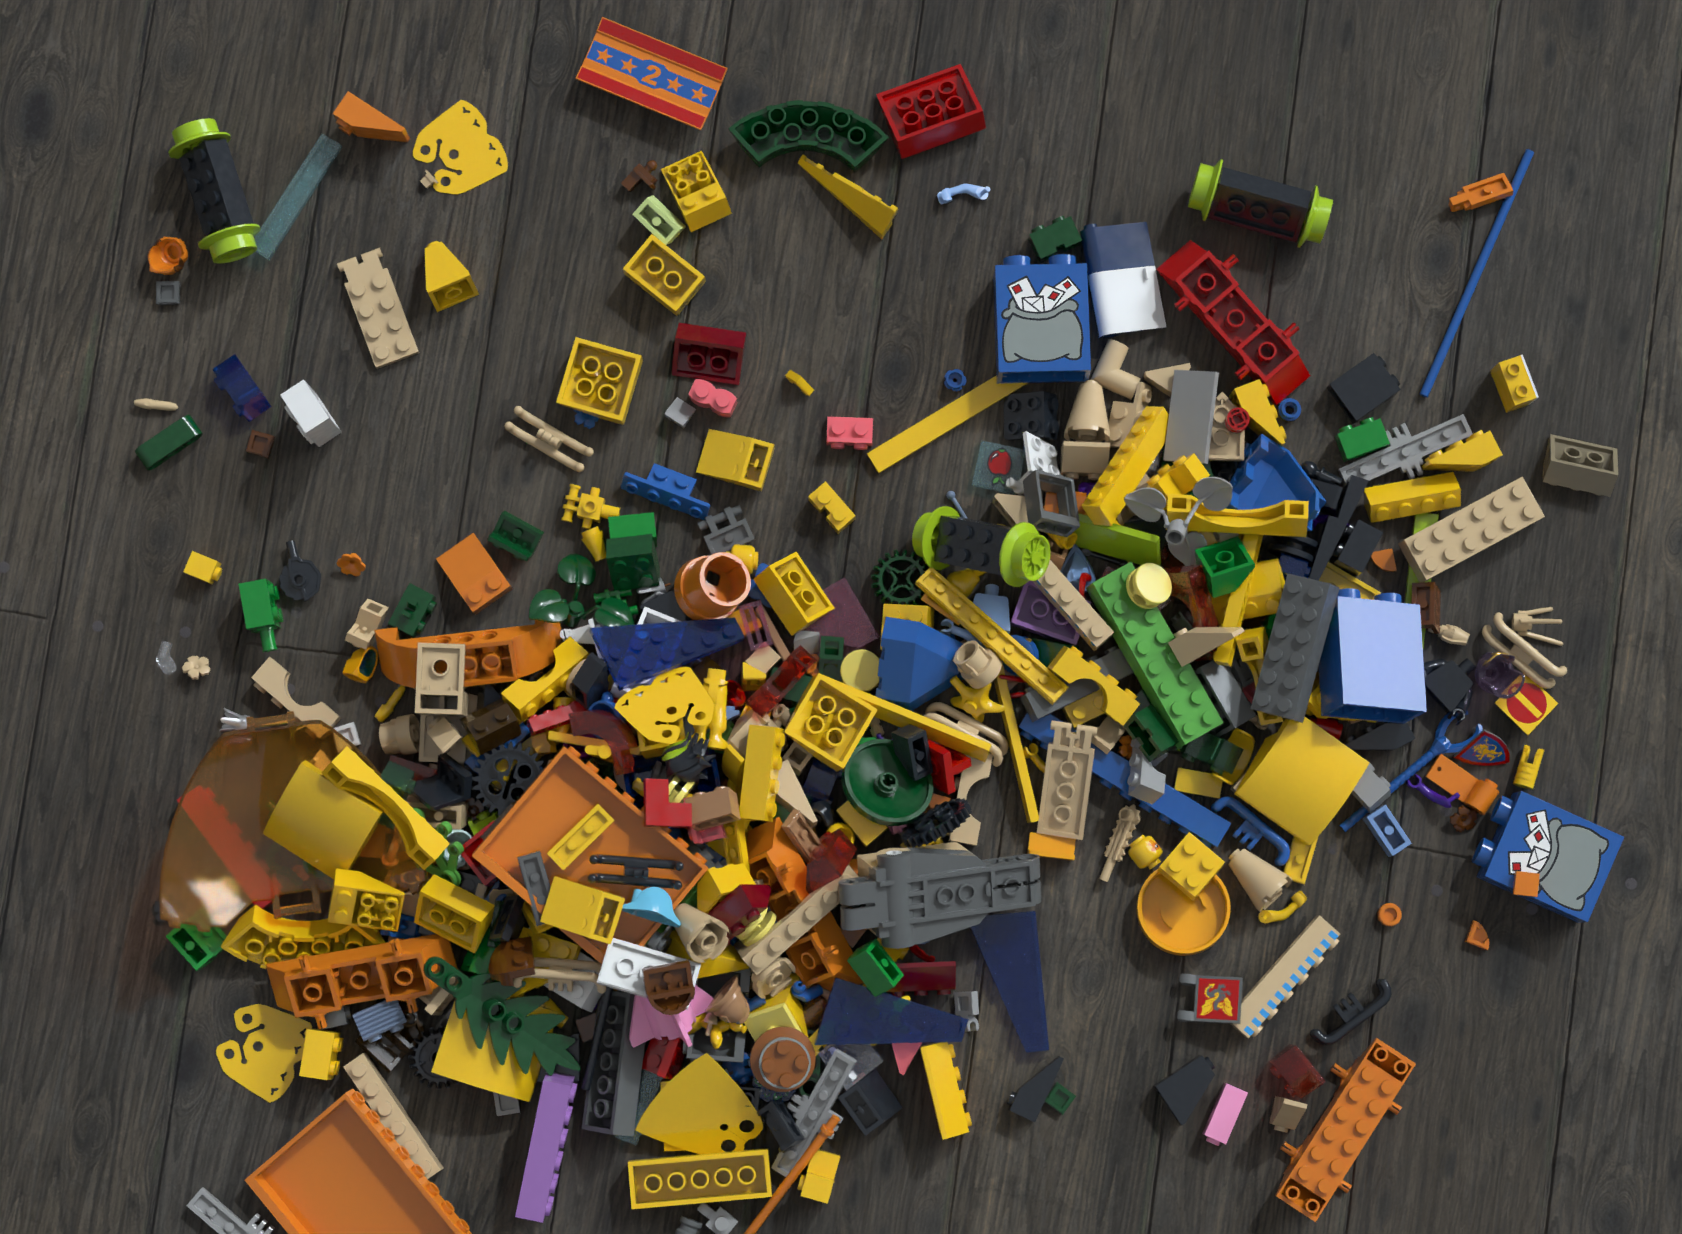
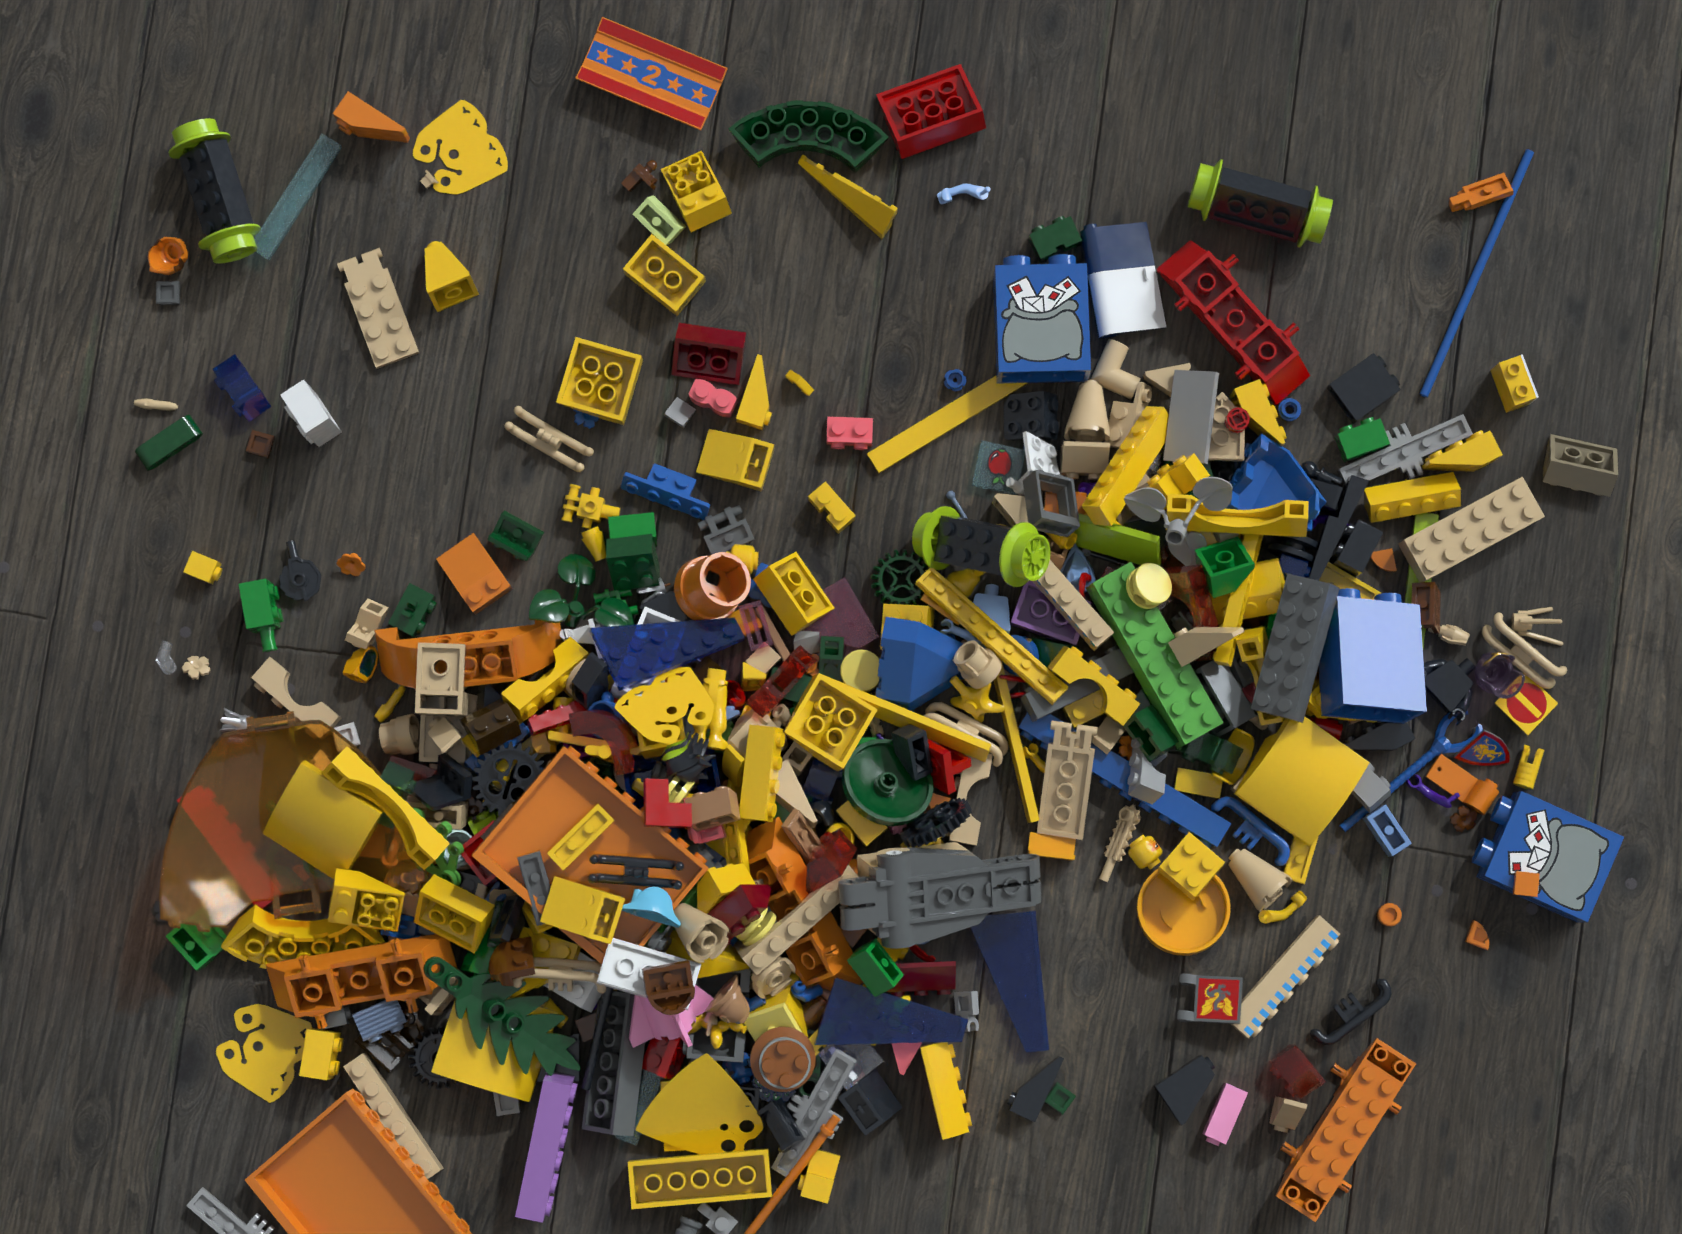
none -> yellow slope [736,354,772,430]

